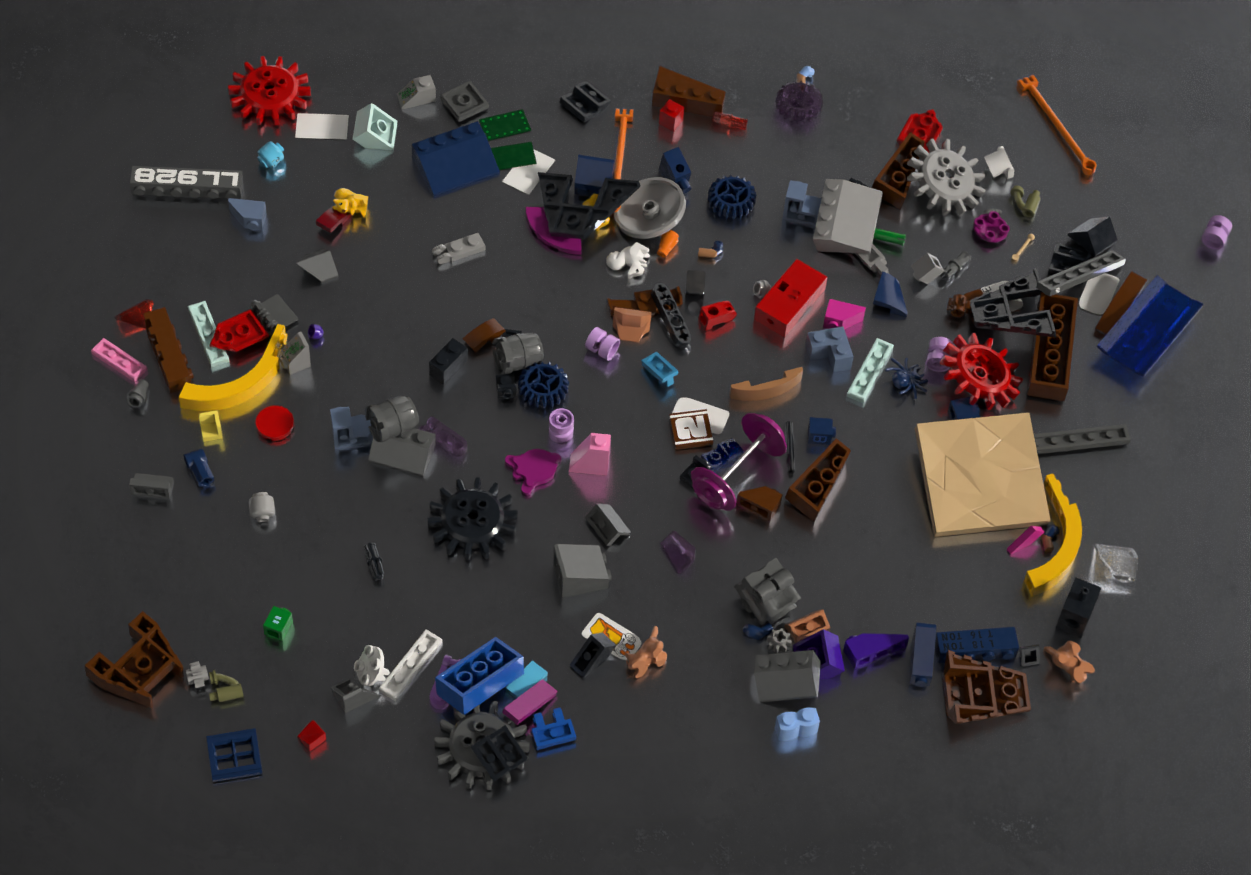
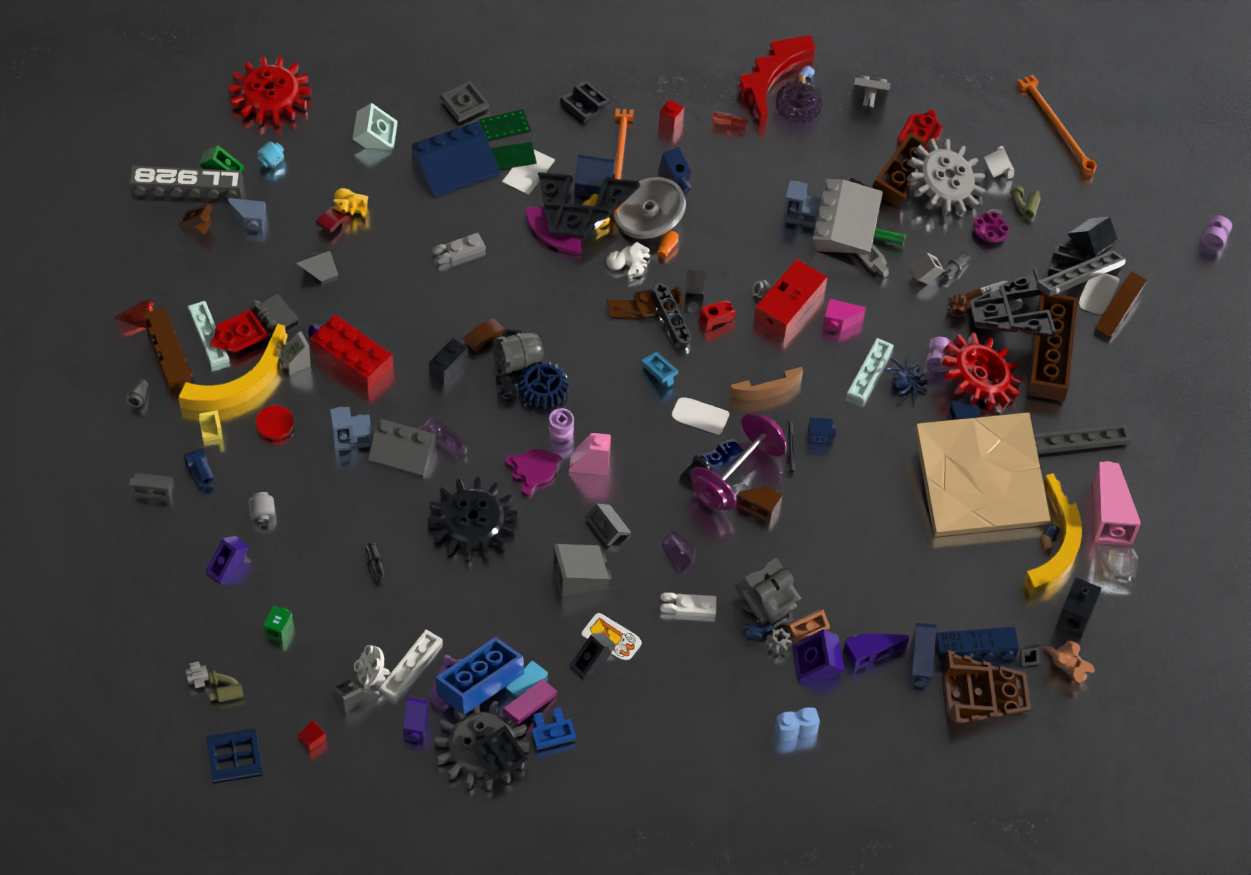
reddish brown wedge [85,611,184,708] -> none
bright pink tile [91,338,147,382] -> none
white sticker [295,113,349,139] -> none
dark grey piece [365,396,419,443] -> none
light grey slope [397,75,436,109] -> none
lavender wheel [585,327,620,361] -> none
nougat slope [612,307,652,342] -> none
nougat animal [625,626,667,678] -> none
reddish brown wedge [652,66,726,119] -> none
tile [669,409,713,450] -> none
arm [698,241,724,258] -> none
dark blue gear [708,174,757,220] -> none
dark grey slope [754,650,821,702] -> none
reddish brown wedge [785,438,851,522] -> none
sand blue brick [805,327,854,372] -> none
dark blue slope [873,271,908,317] -> none
dark pink tile [1007,526,1044,554] -> none
tan hinge [1011,234,1035,262] -> none
clear blue hinge [1097,275,1204,377] -> none
none -> reddish brown slope [179,204,213,235]
none -> green slope [199,145,244,171]
none -> dark purple slope [206,536,250,582]
none -> red brick [310,314,393,391]
none -> dark purple slope [403,697,429,741]
none -> white hinge [660,593,716,617]
none -> red arch [737,35,816,125]
none -> light grey plate [854,75,890,108]
none -> bright pink slope [1092,461,1141,544]

